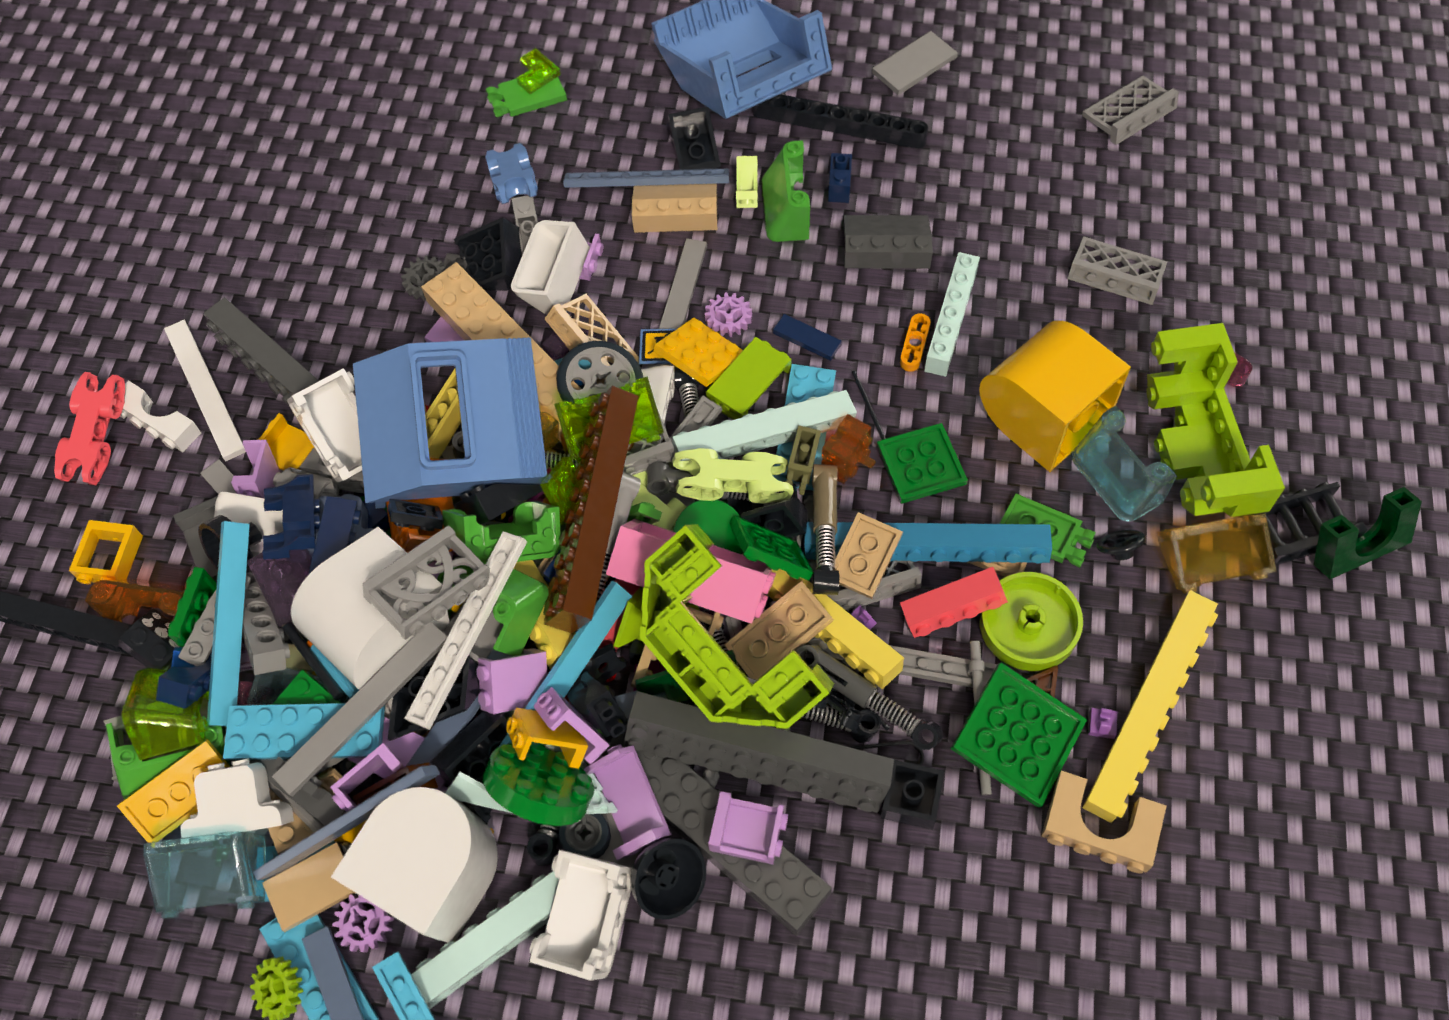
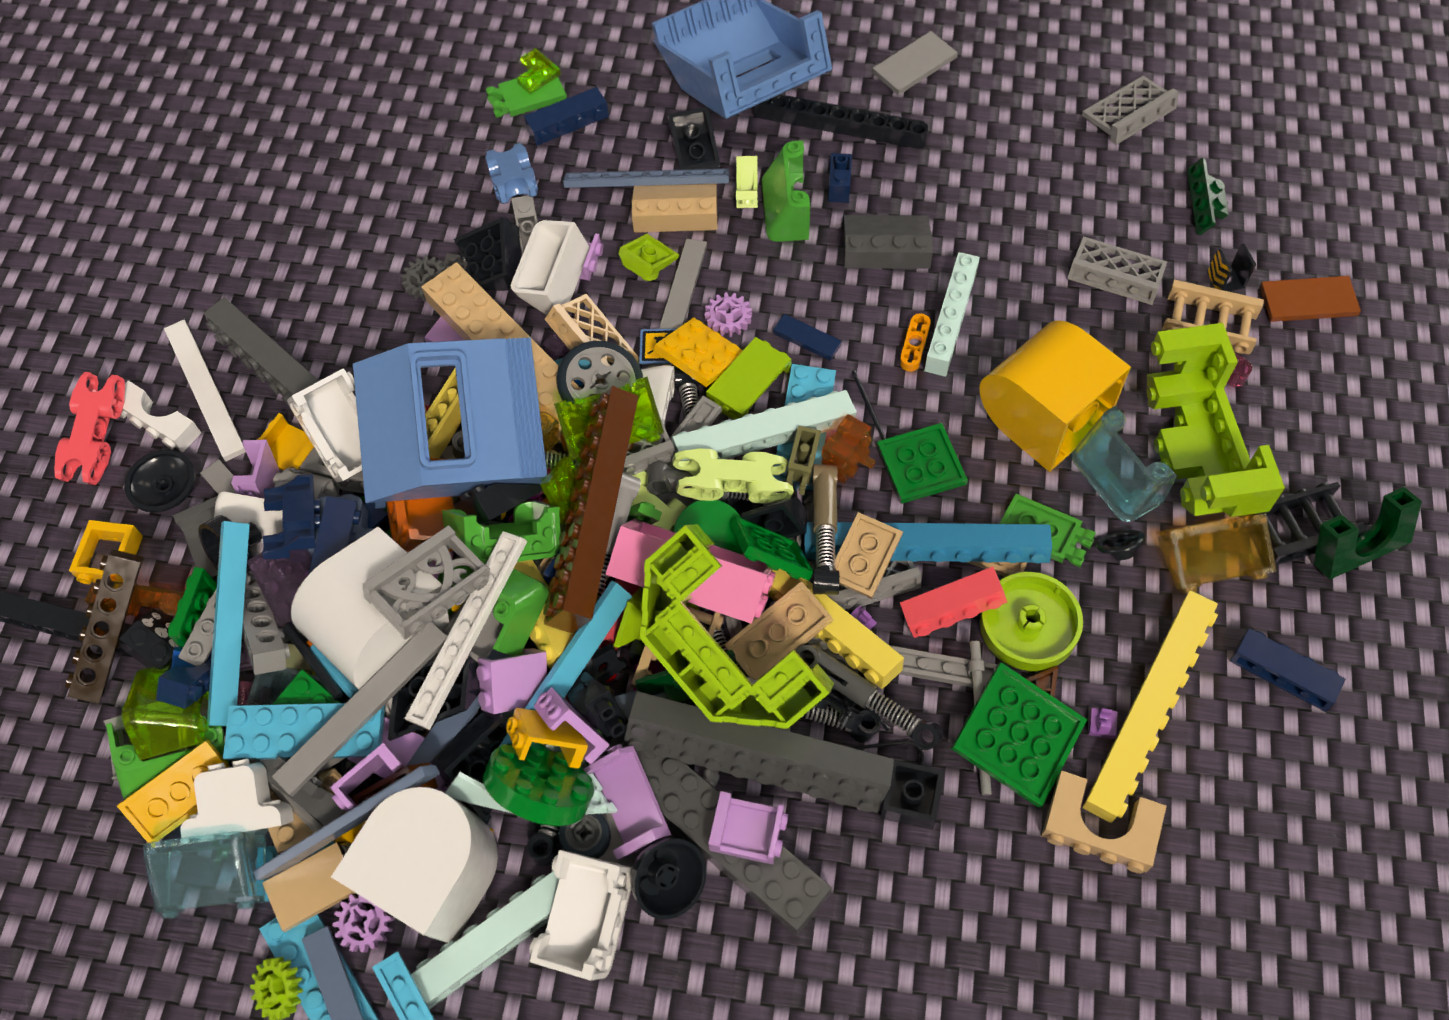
black plate [388,499,444,531] -> none
none -> dark brown brick [65,549,144,704]
none -> black dish [124,450,196,513]
none -> dark blue brick [524,87,609,146]
none -> lime slope [619,234,679,281]
none -> tan fence [1161,280,1264,354]
none -> dark green bracket [1187,158,1229,235]
none -> black piece [1207,243,1256,292]
none -> dark blue brick [1230,628,1346,712]
none -> dark orange tile [1260,276,1361,322]

